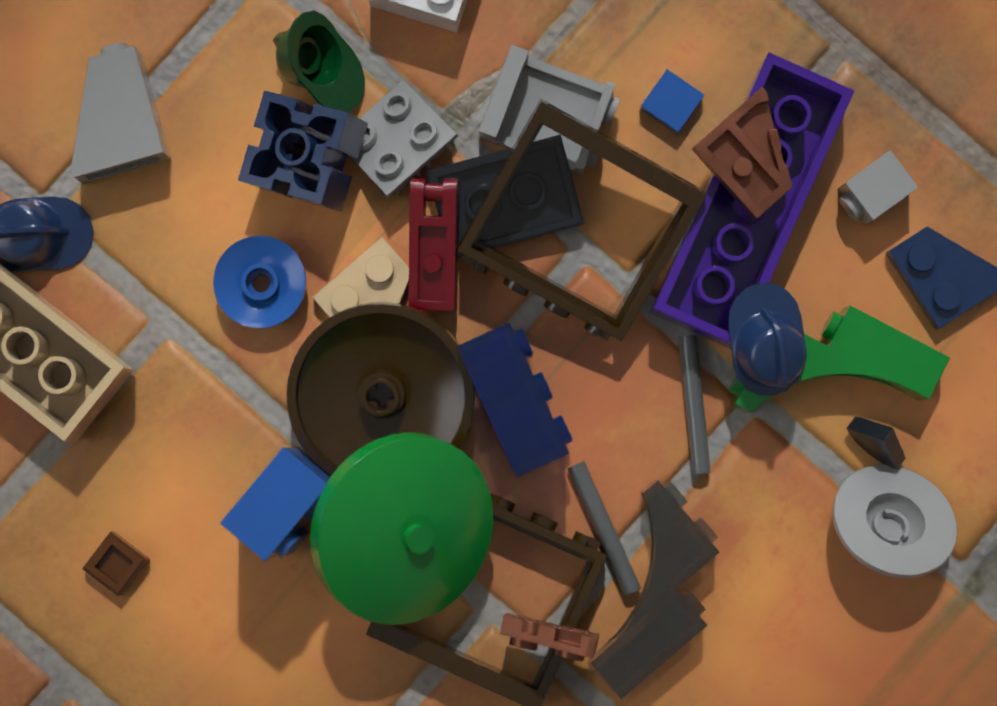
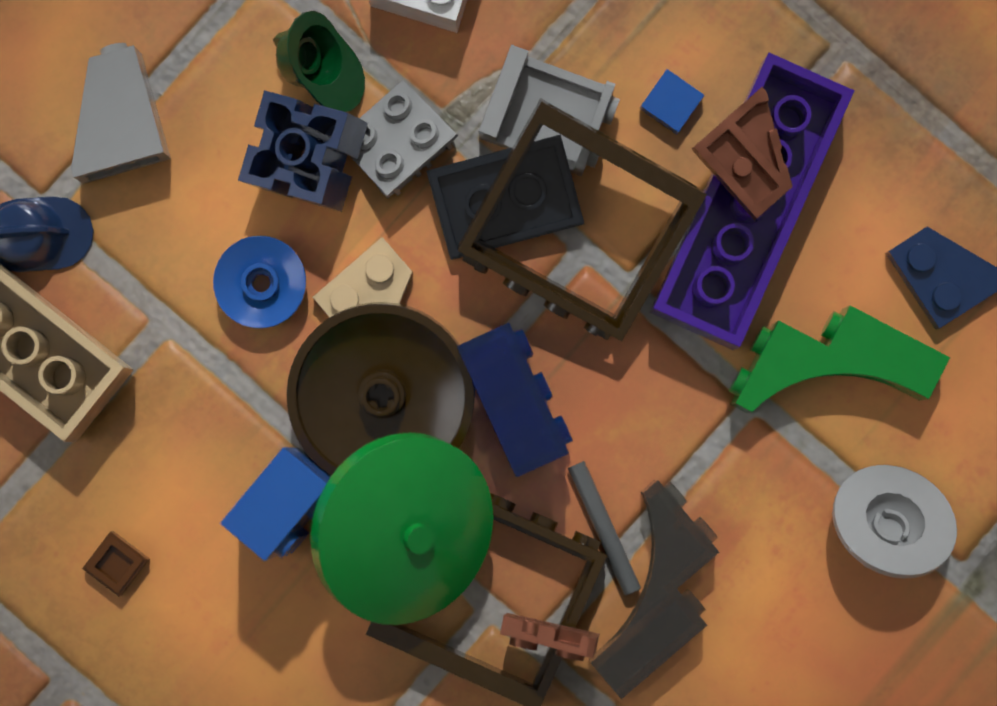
dark red plate [408,178,459,311] -> none
dark grey bar [678,335,711,474] -> none
dark blue piece [728,283,807,396] -> none
light grey brick [838,150,918,225] -> none
black tile [847,416,906,470] -> none

